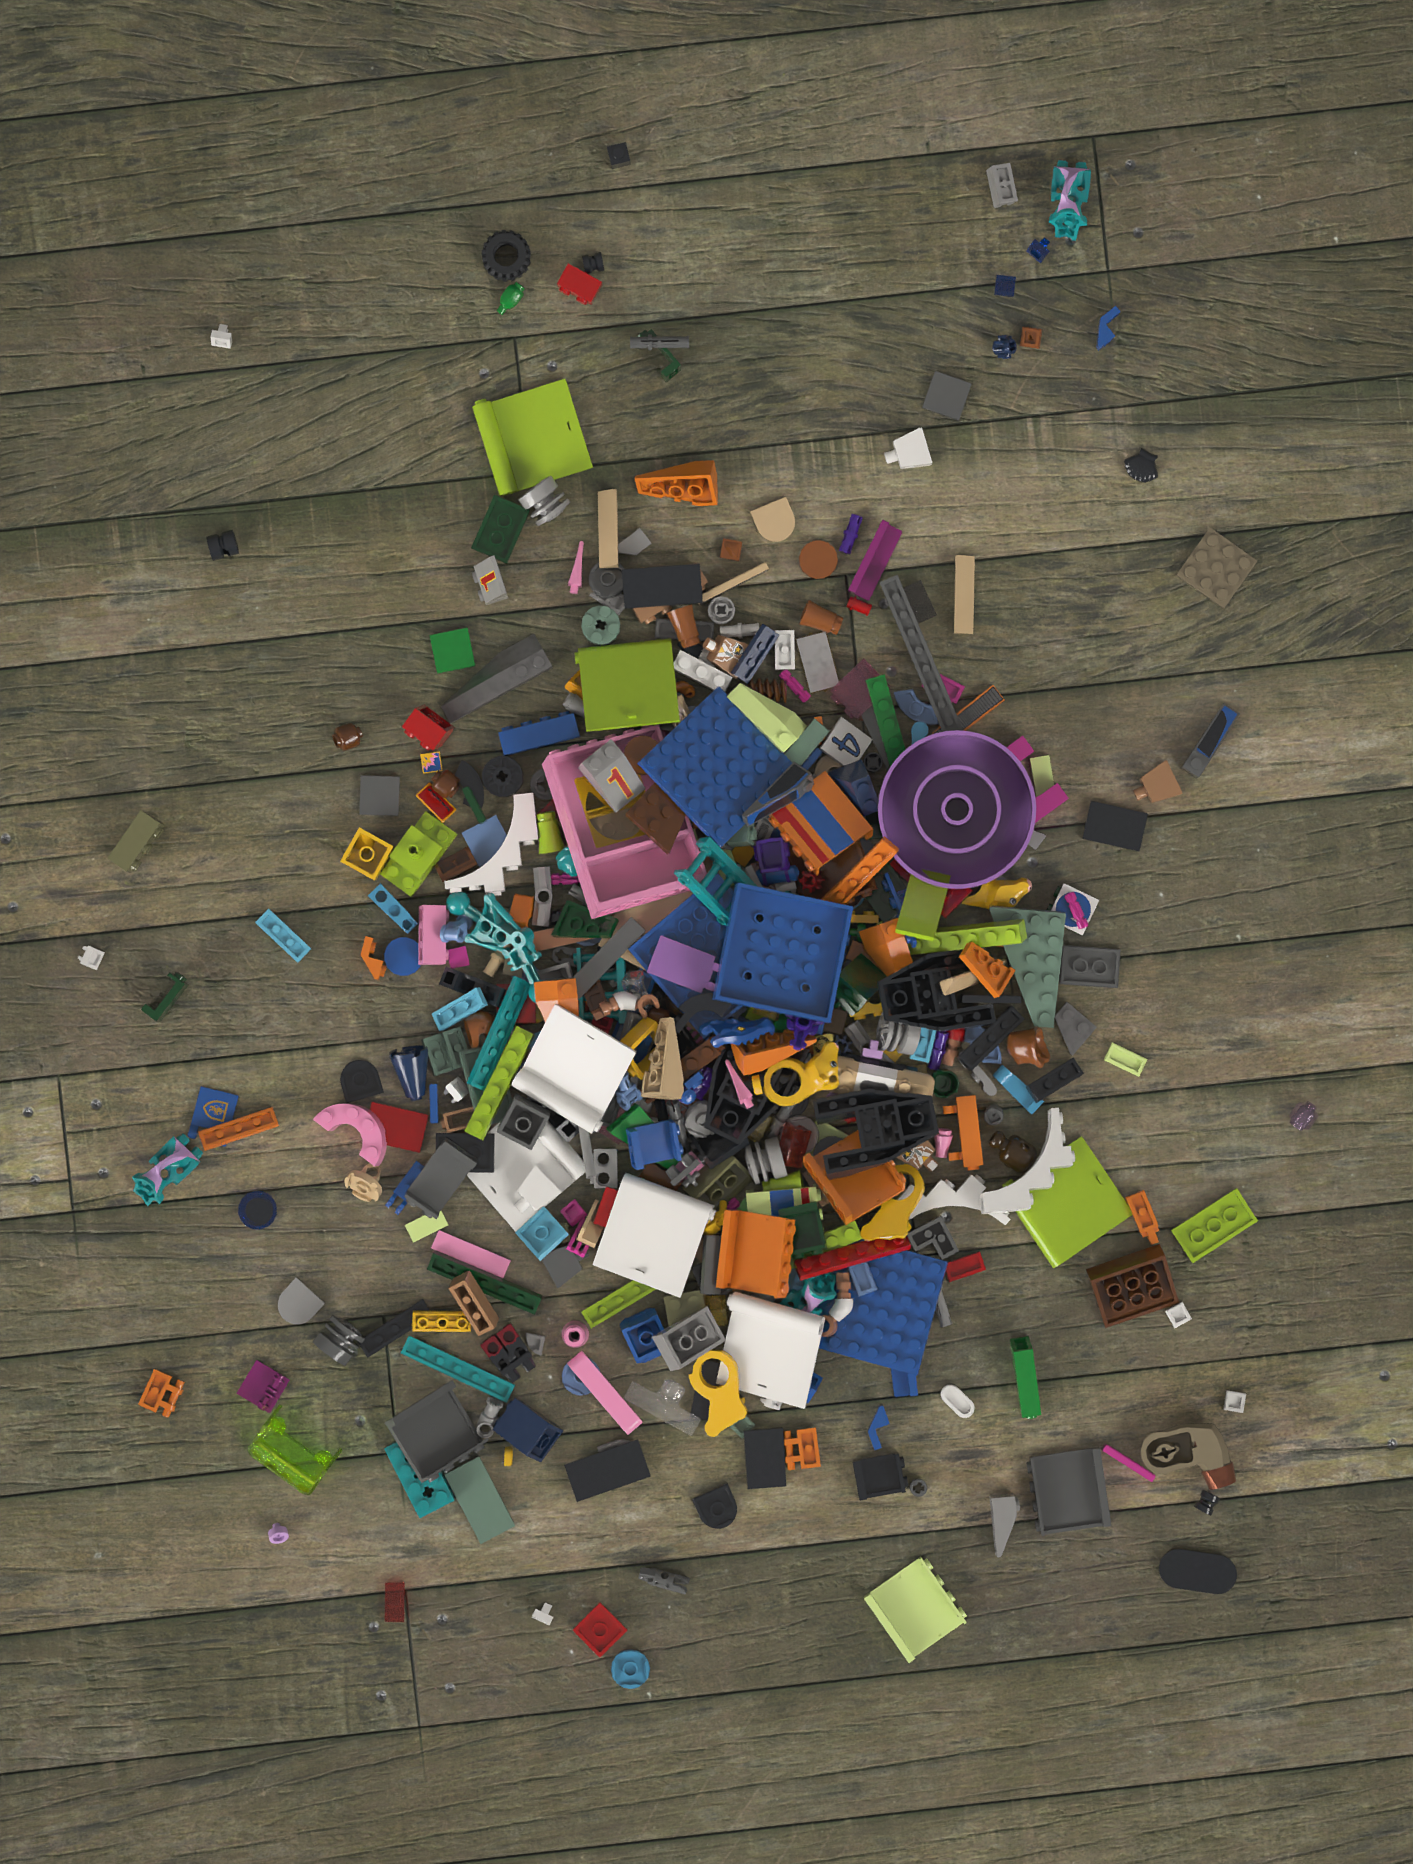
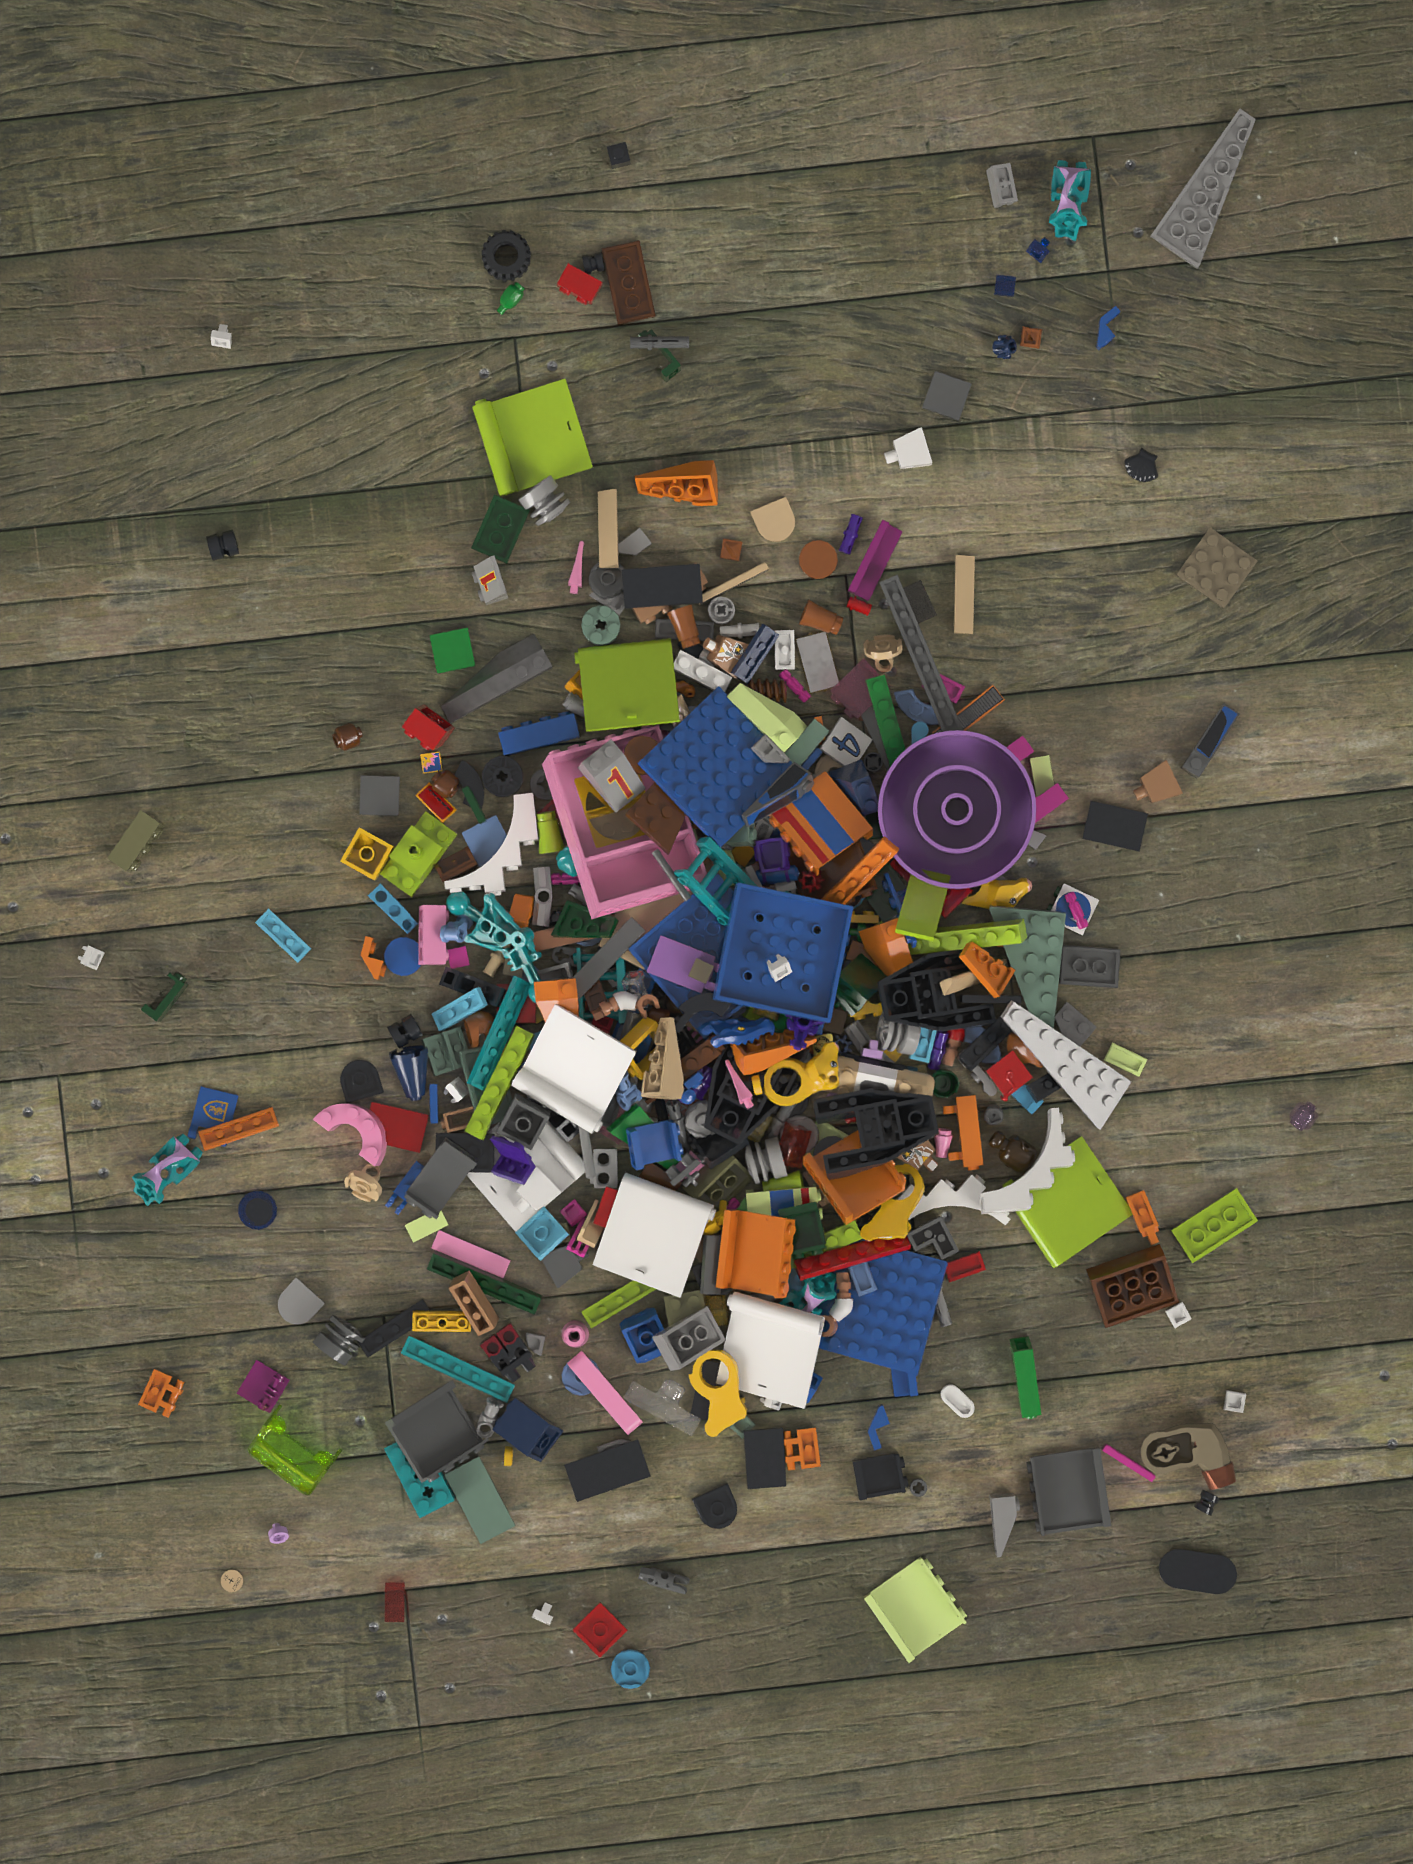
none -> tan piece [221,1569,244,1592]
none -> black wheel [387,1014,423,1049]
none -> dark purple bracket [490,1136,536,1185]
none -> reddish brown tile [601,240,656,325]
none -> dark grey bar [652,849,691,902]
none -> dark tan tile [688,958,714,984]
none -> light grey tile [751,734,791,763]
none -> white tile [767,954,792,982]
none -> tan tile [863,634,903,672]
none -> red hat [986,1050,1033,1101]
none -> wing [1000,1000,1131,1130]
none -> light grey wing [1150,109,1256,269]

